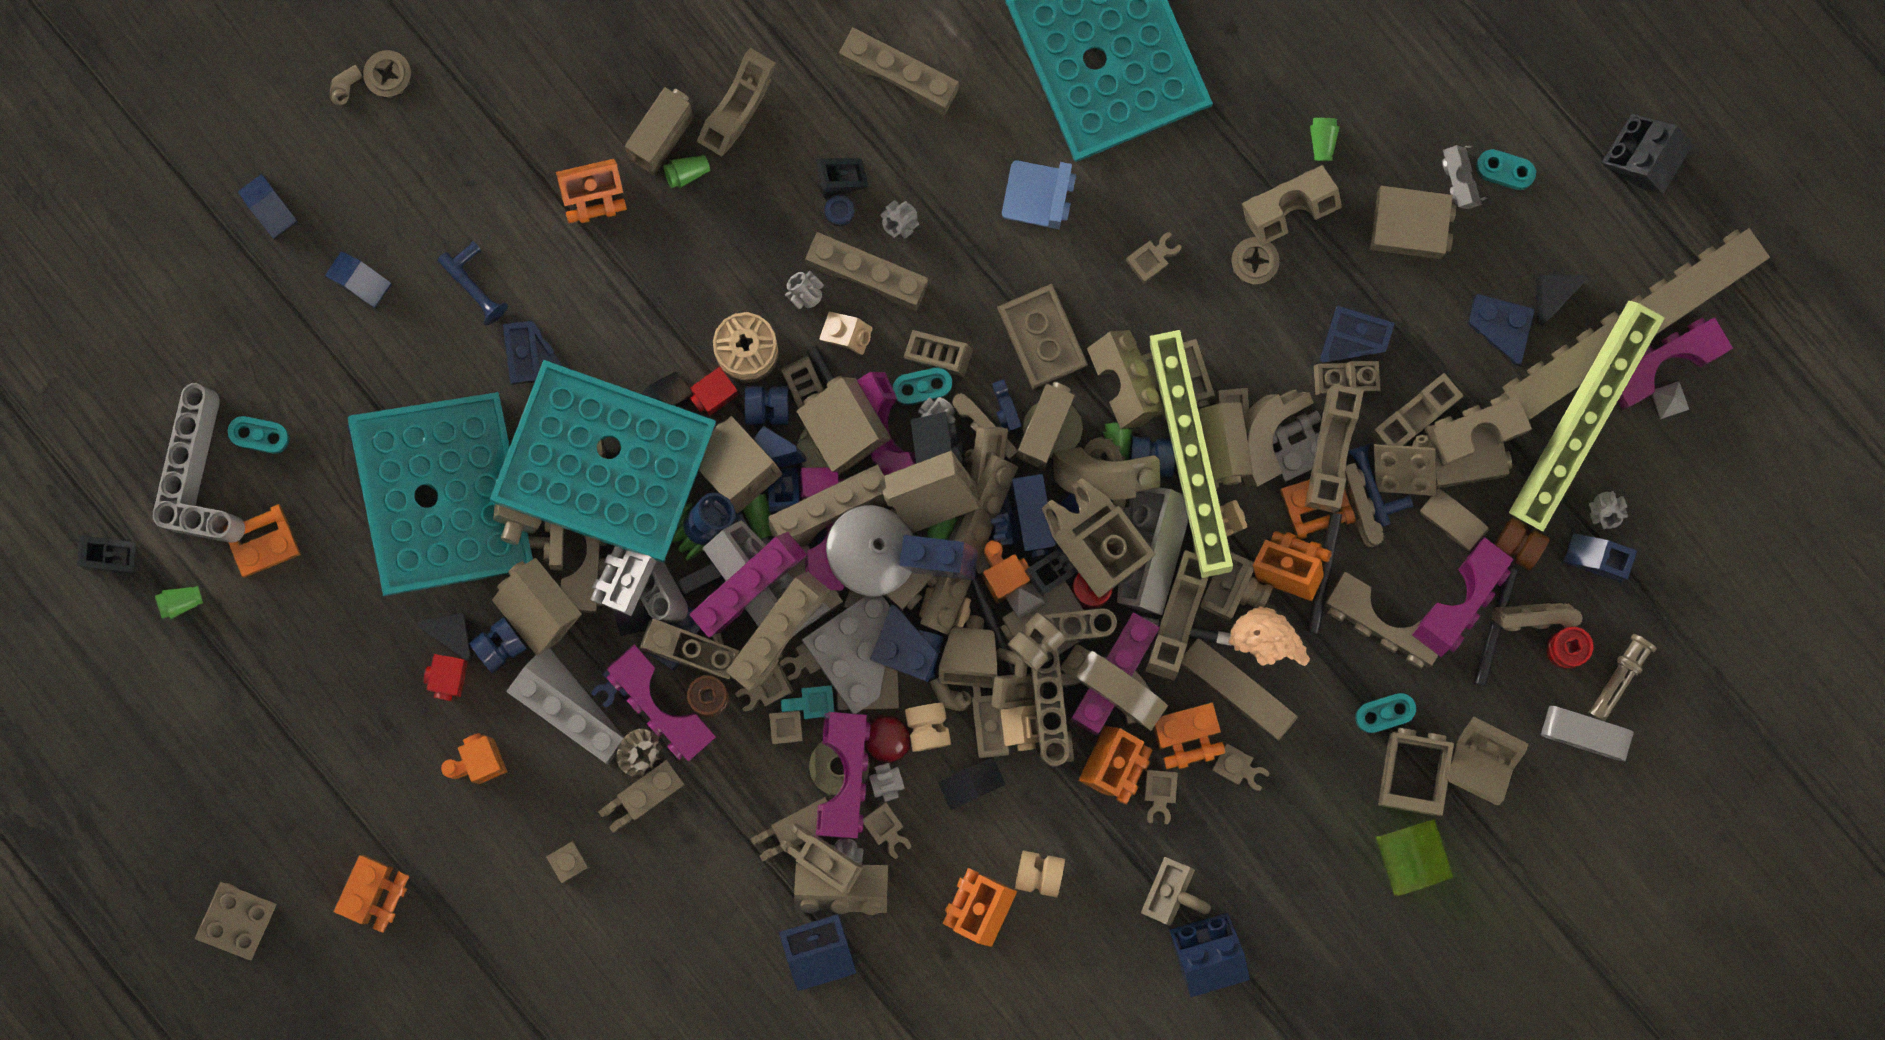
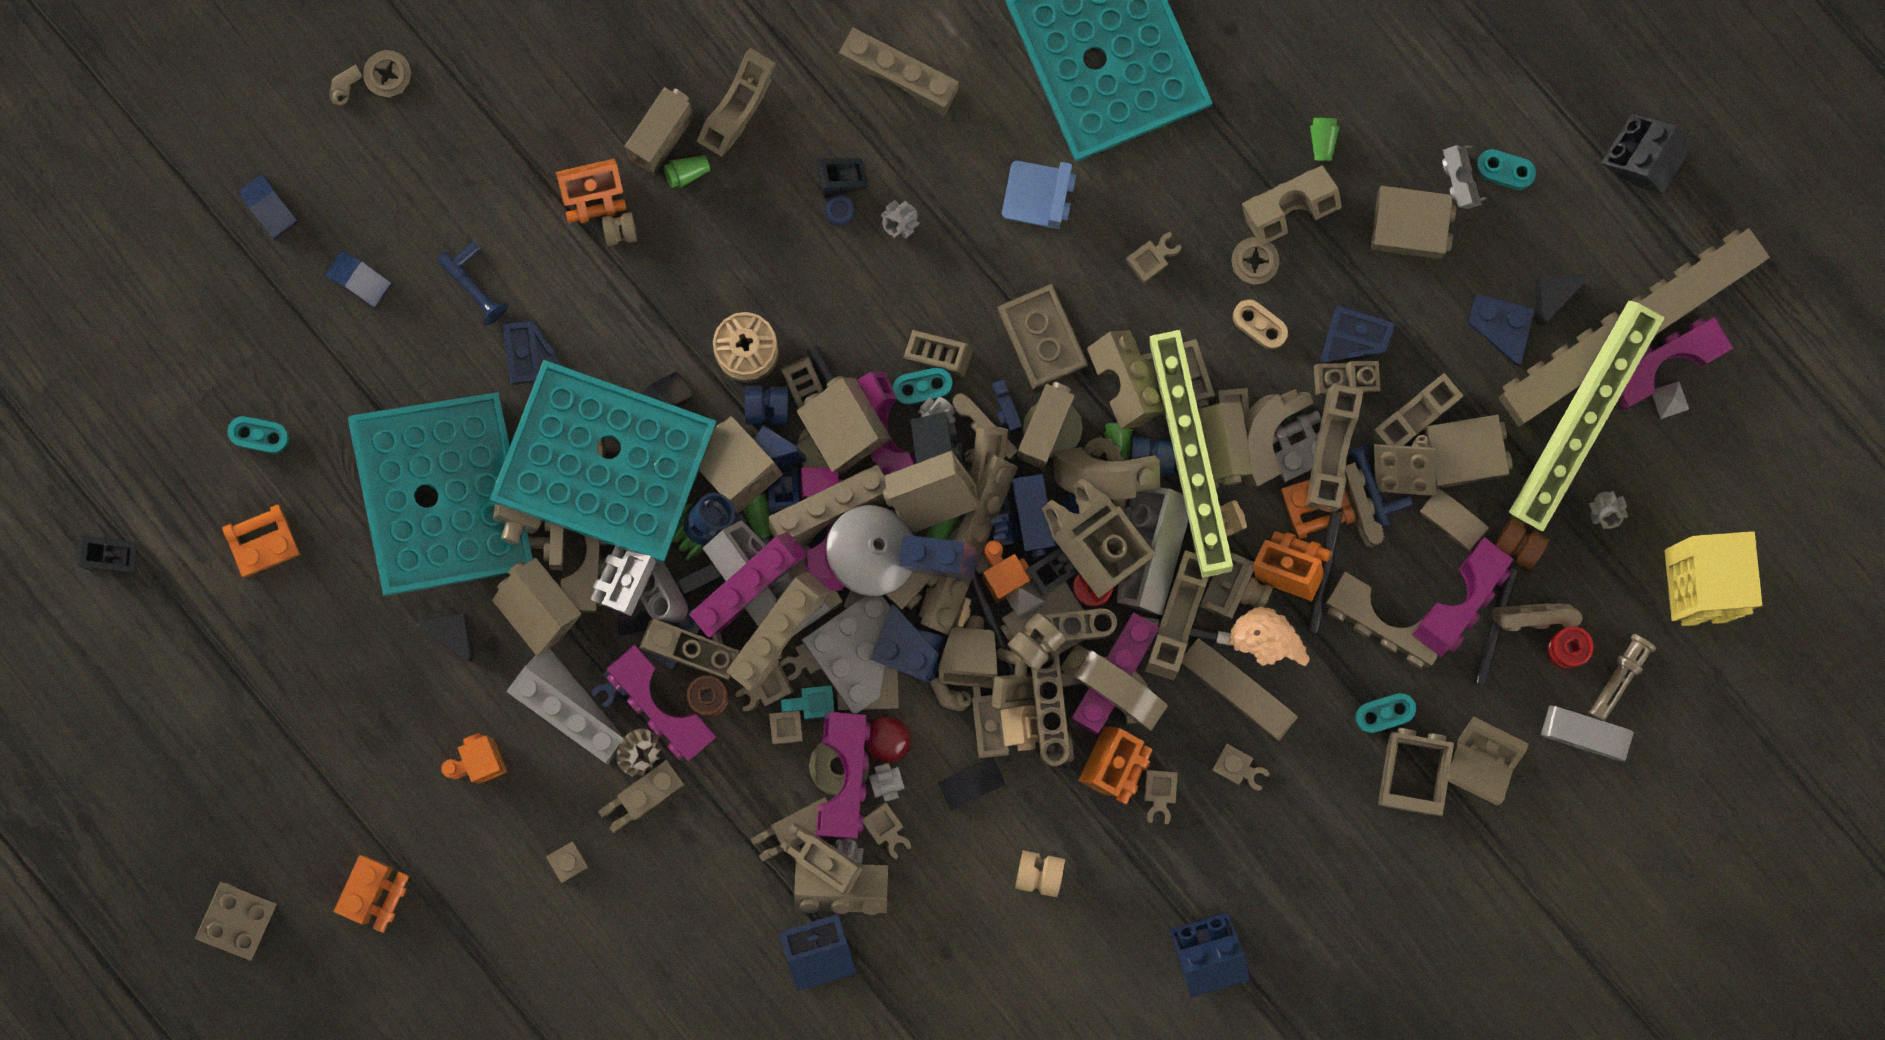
light grey beam [153,383,245,543] -> none
bright green cone [155,586,203,619] -> none
red brick [424,654,468,701] -> none
dark blue wheel [469,617,527,674] -> none
red brick [690,367,739,416] -> none
light grey gear [785,271,824,309] -> none
dark tan arch [805,232,928,312] -> none
tan bracket [819,311,872,355] -> none
tan wheel [905,702,951,752] -> none
orange brick [942,868,1017,947] -> none
dark tan plate [1141,857,1211,926] -> none
orange brick [1153,702,1225,770] -> none
clear neon green slope [1376,819,1453,896] -> none
dark tan arch [1429,394,1532,467] -> none
dark blue slope [1563,533,1637,583] -> none
none -> dark tan wheel [602,212,637,246]
none -> tan plate [1233,300,1288,349]
none -> light yellow brick [1664,531,1762,626]

